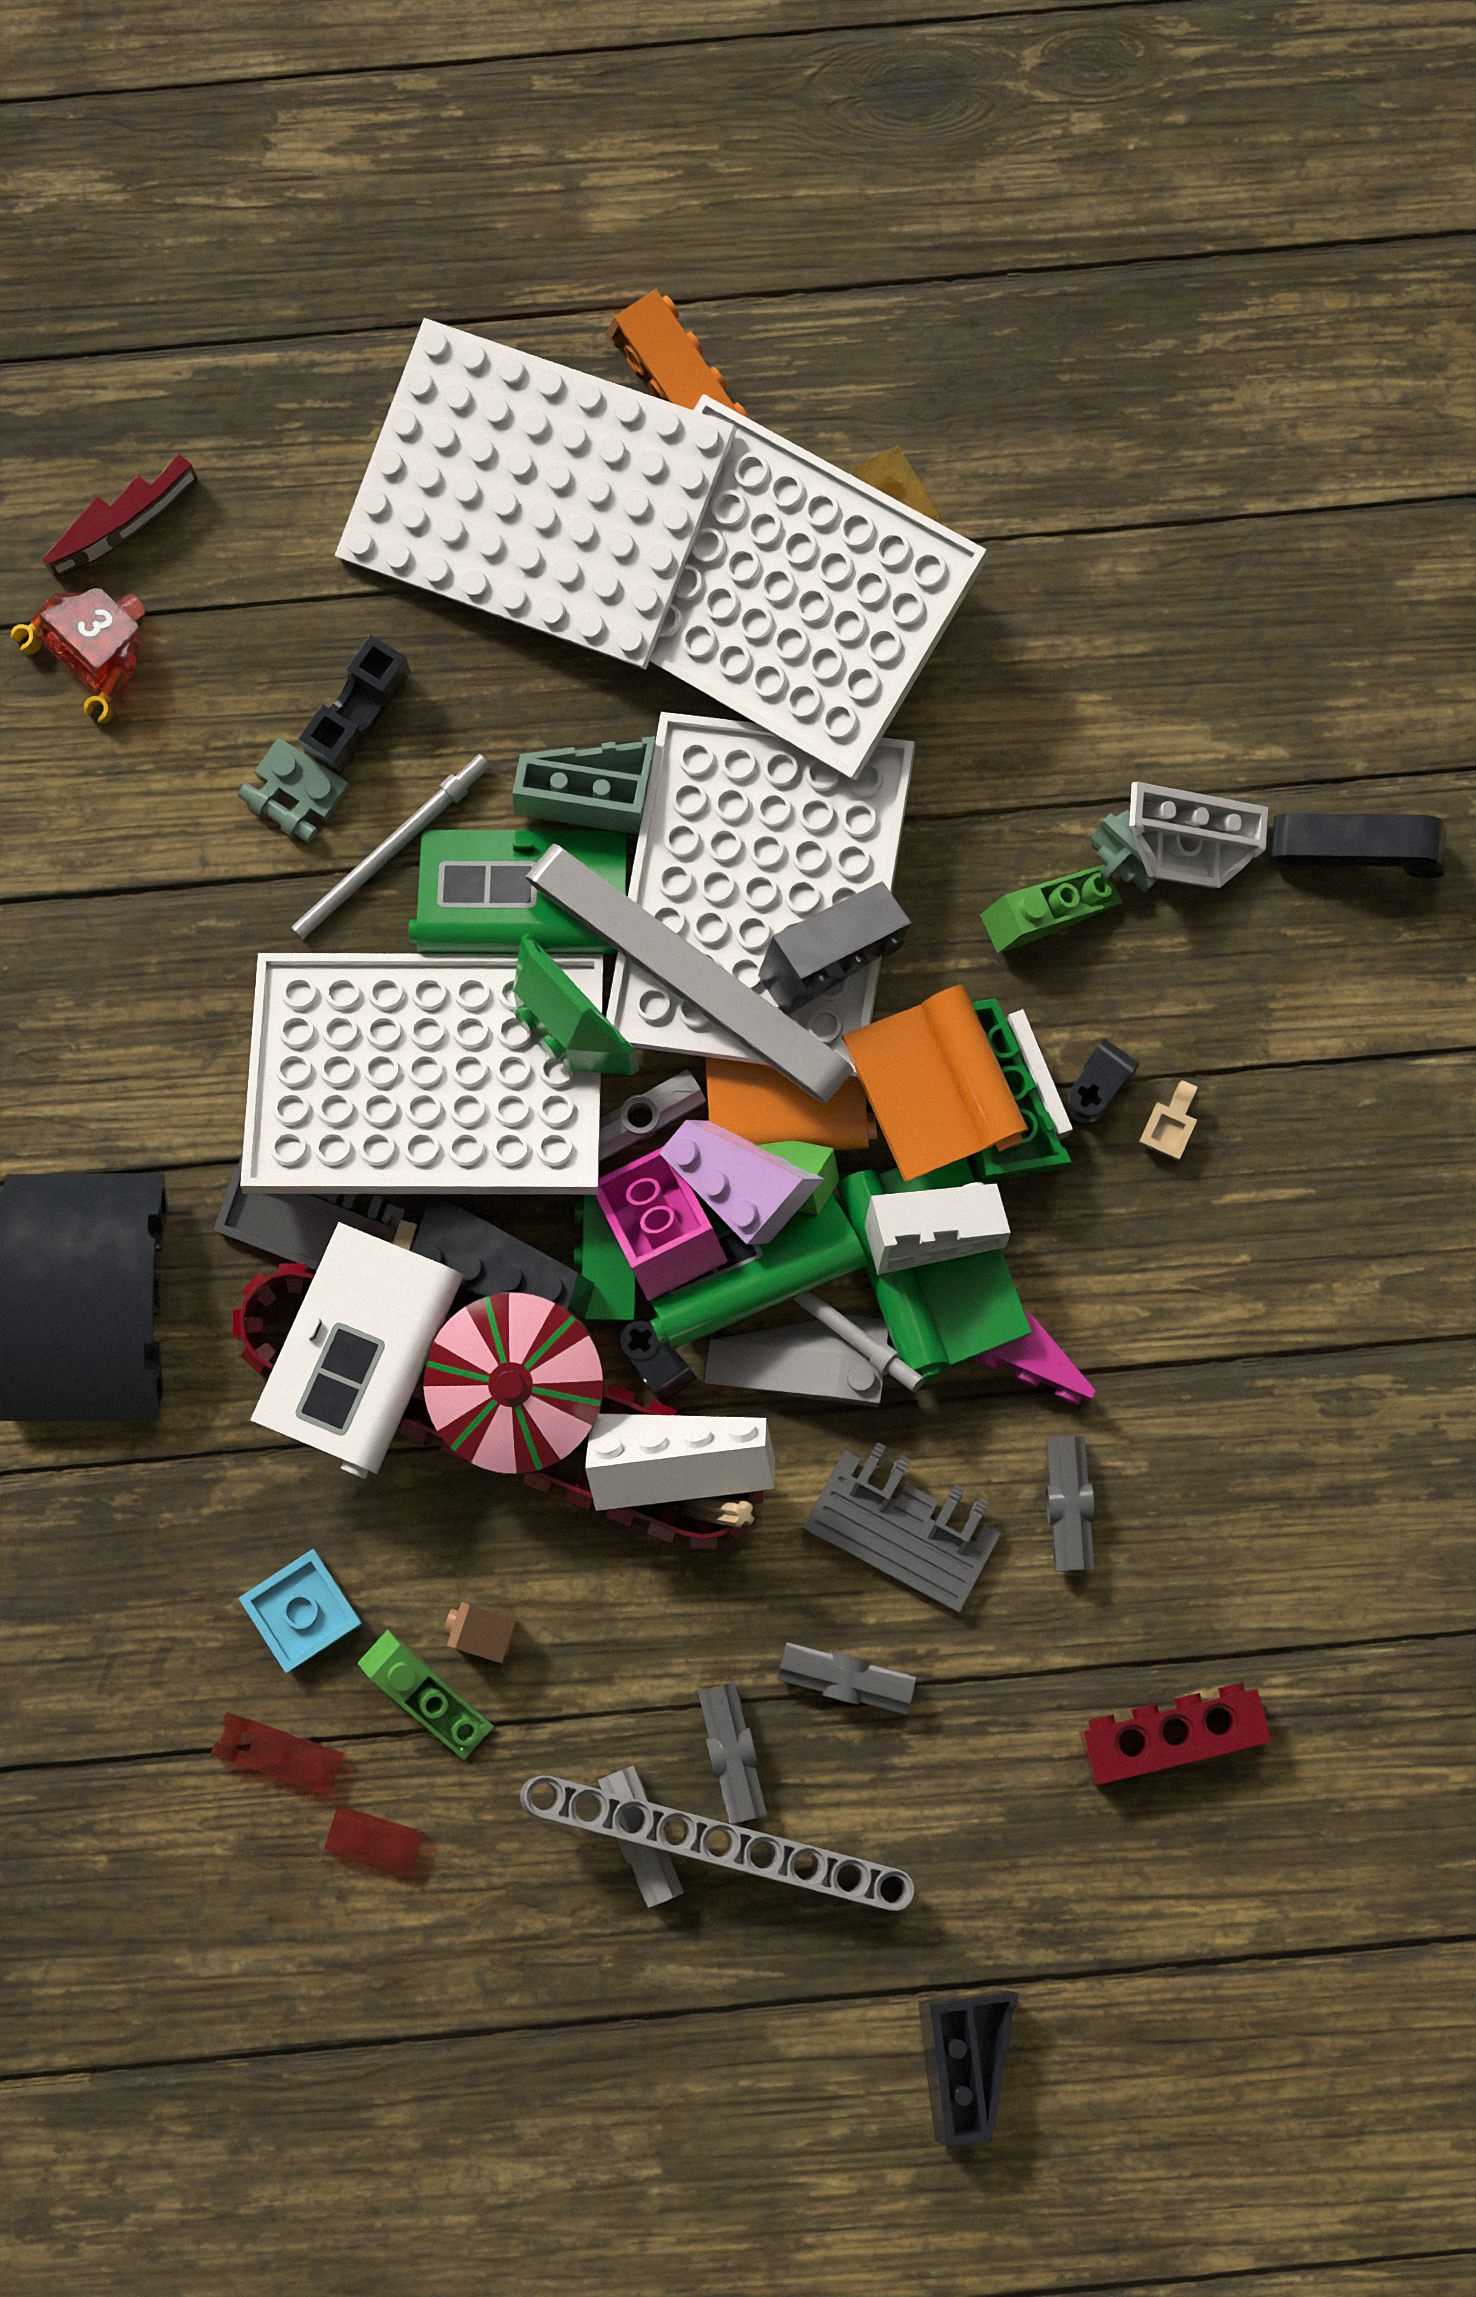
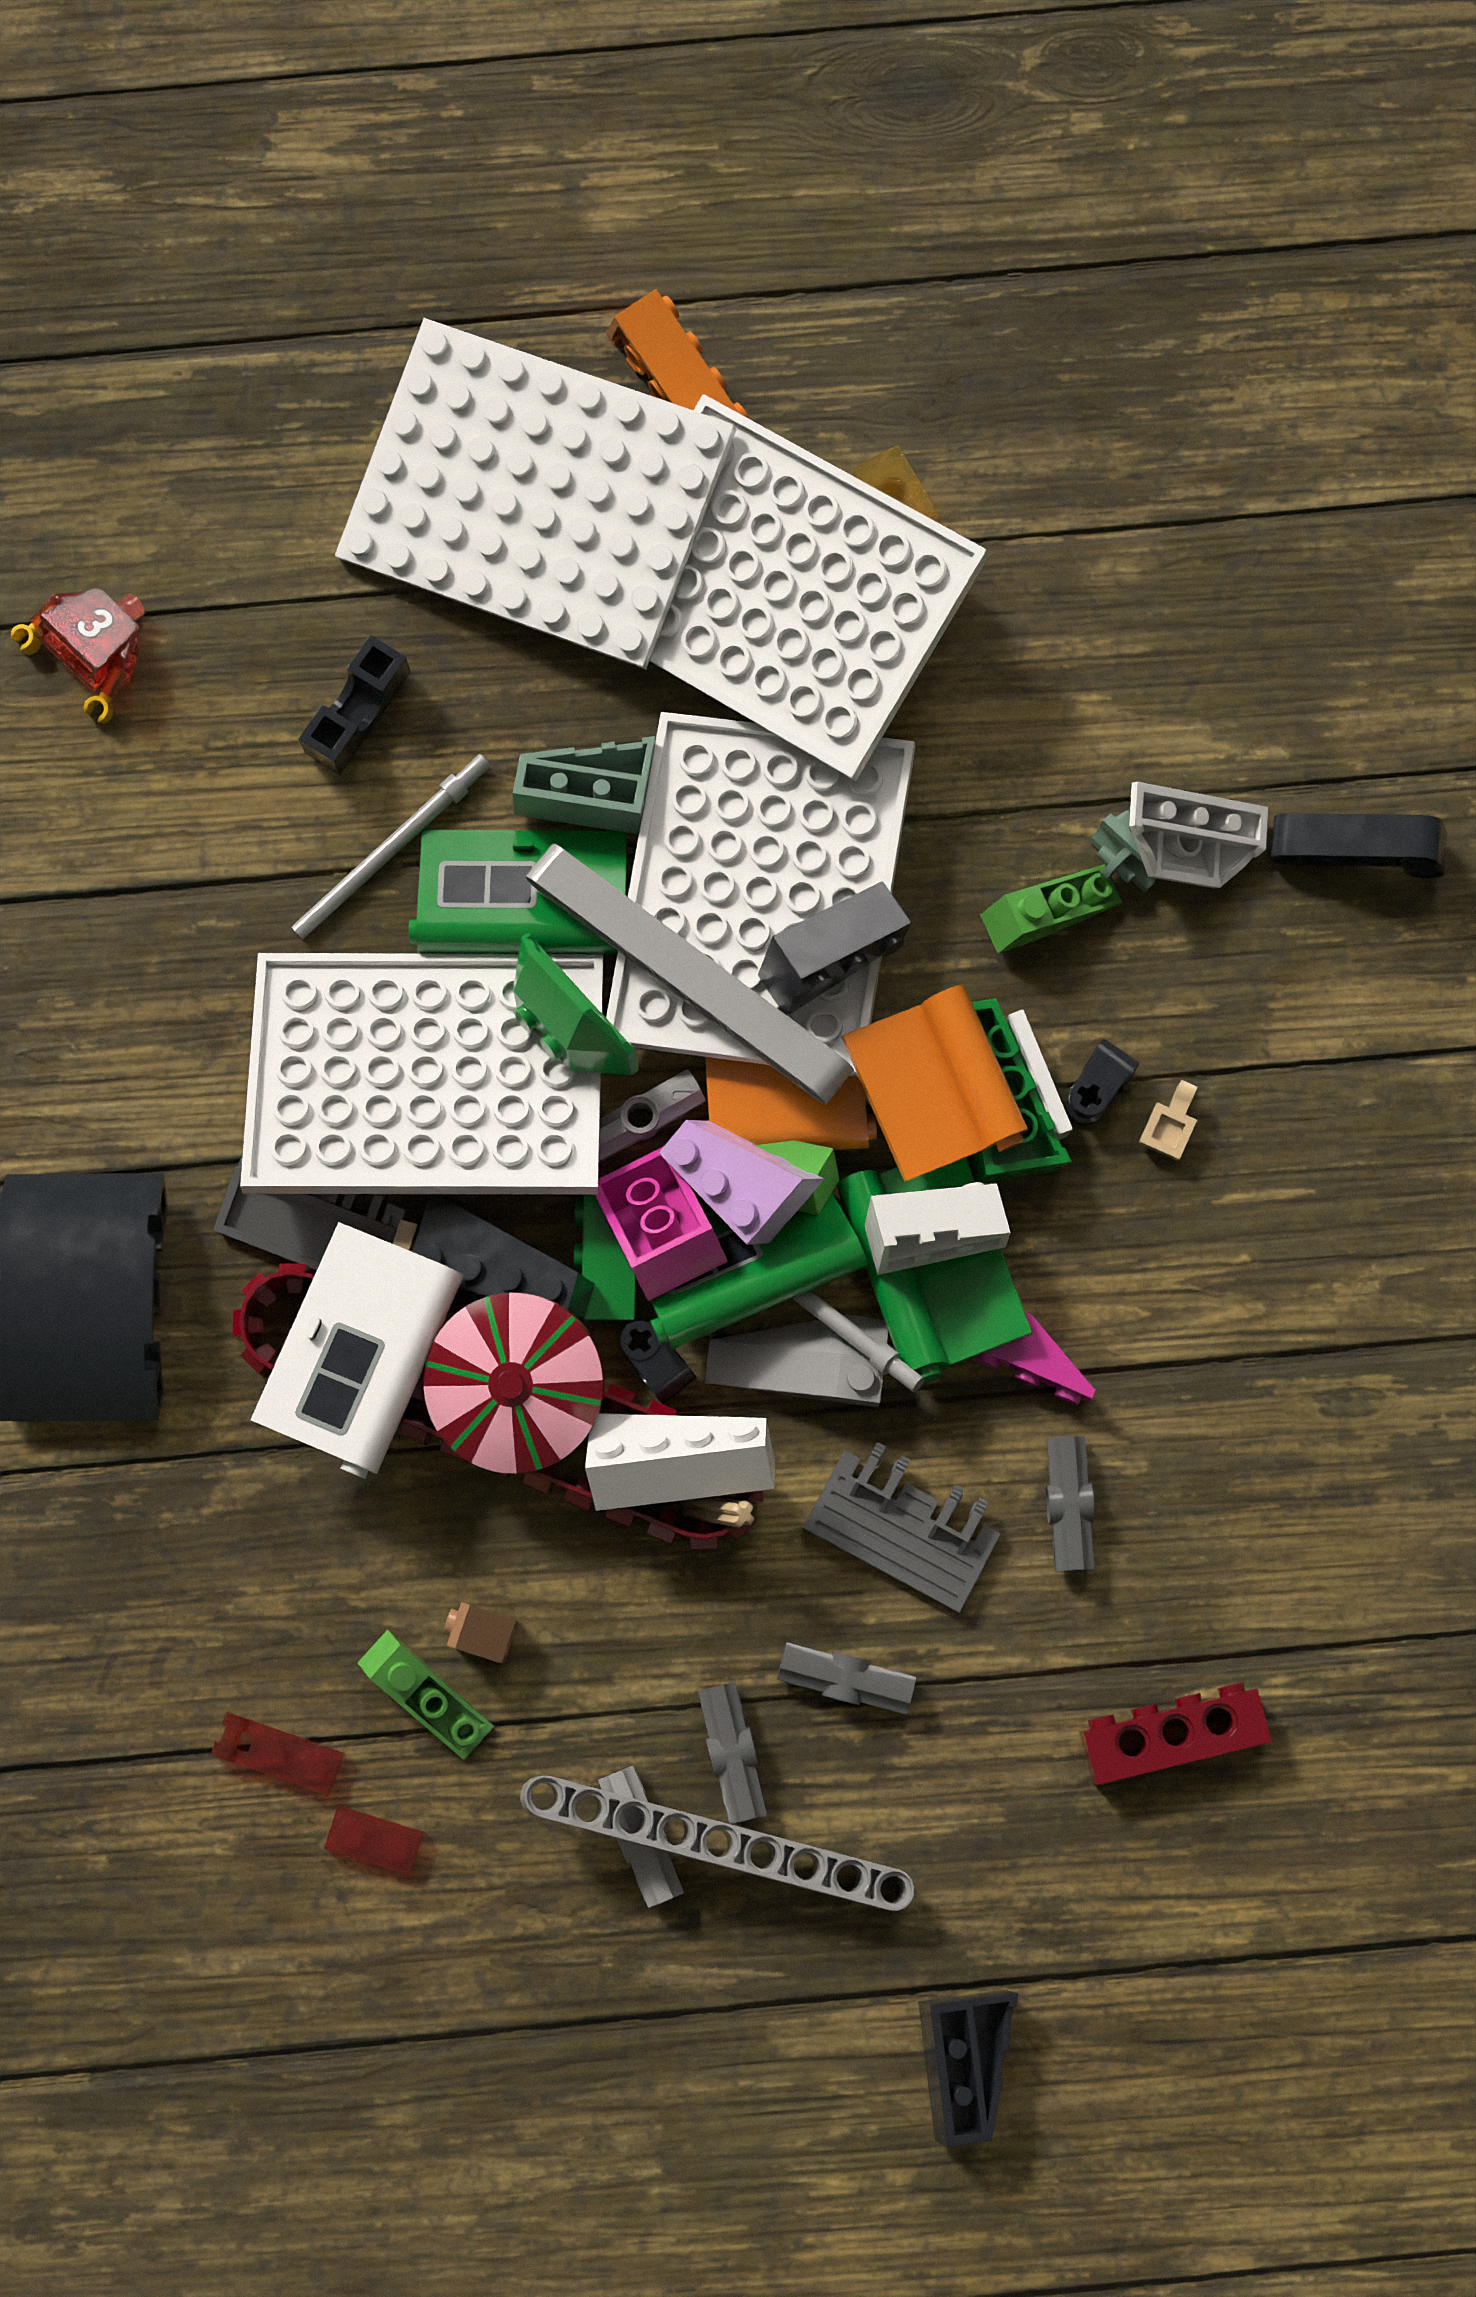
dark red slope [42,454,198,578] -> none
sand green plate [237,737,350,843] -> none
medium azure plate [238,1549,363,1673] -> none

